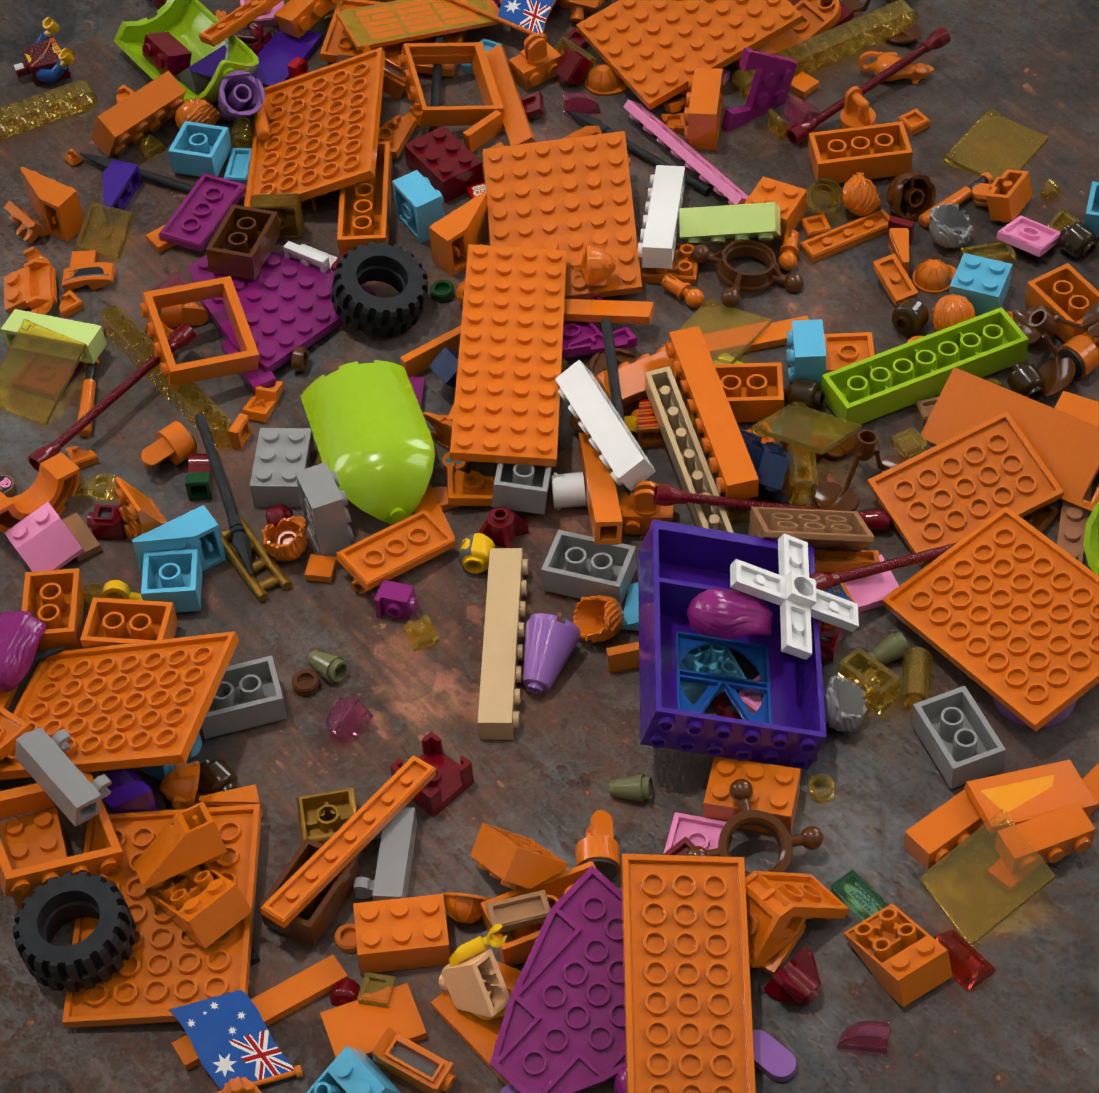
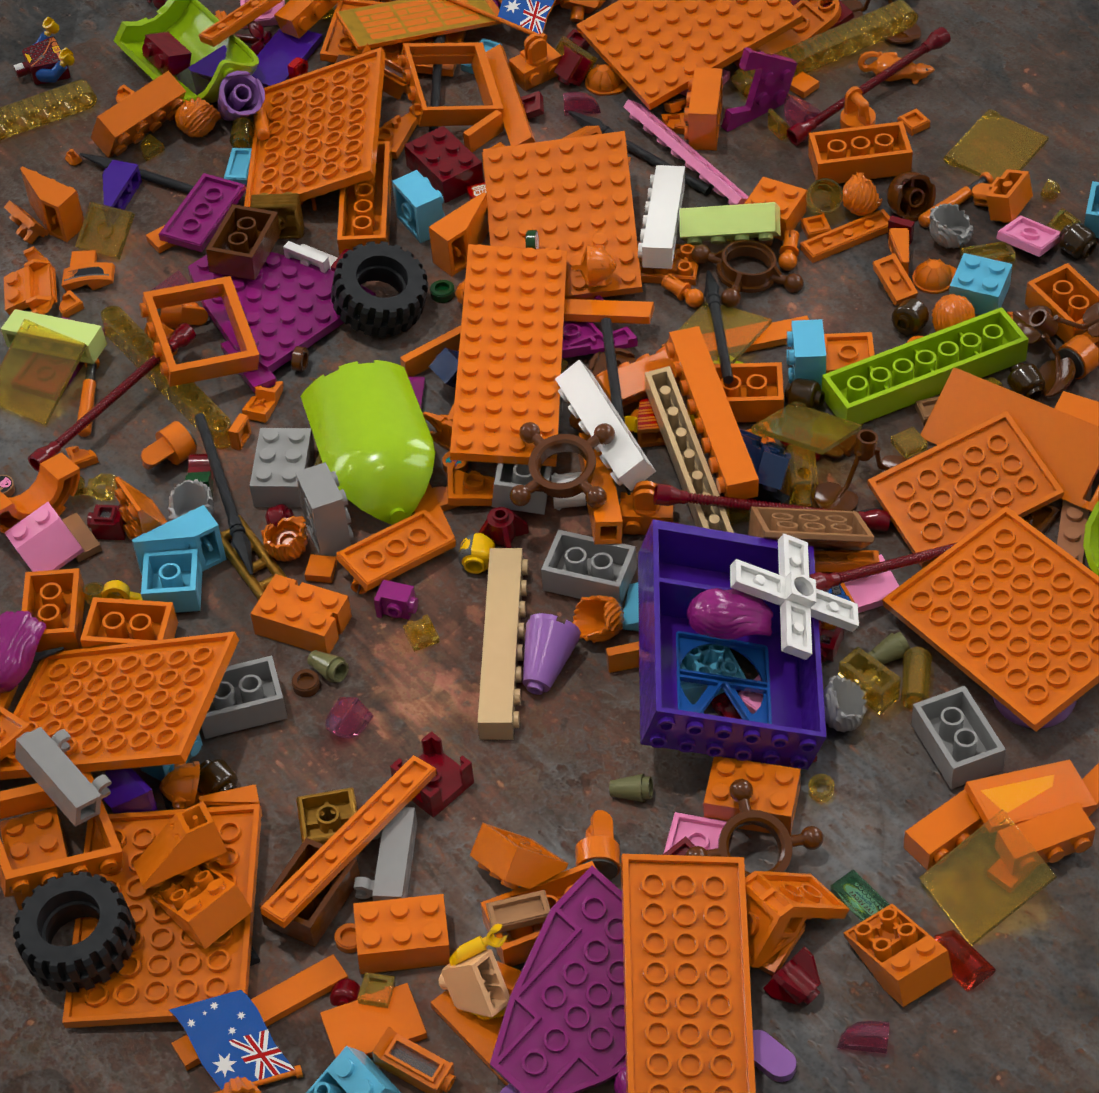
medium azure brick [168,121,232,177] -> none
orange piece [442,892,490,924] -> none
none -> light grey hair [168,479,214,521]
none -> orange piece [250,574,352,654]
none -> reddish brown piece [510,422,615,508]
none -> dark green tile [525,230,539,250]
none -> black piece [704,270,733,384]

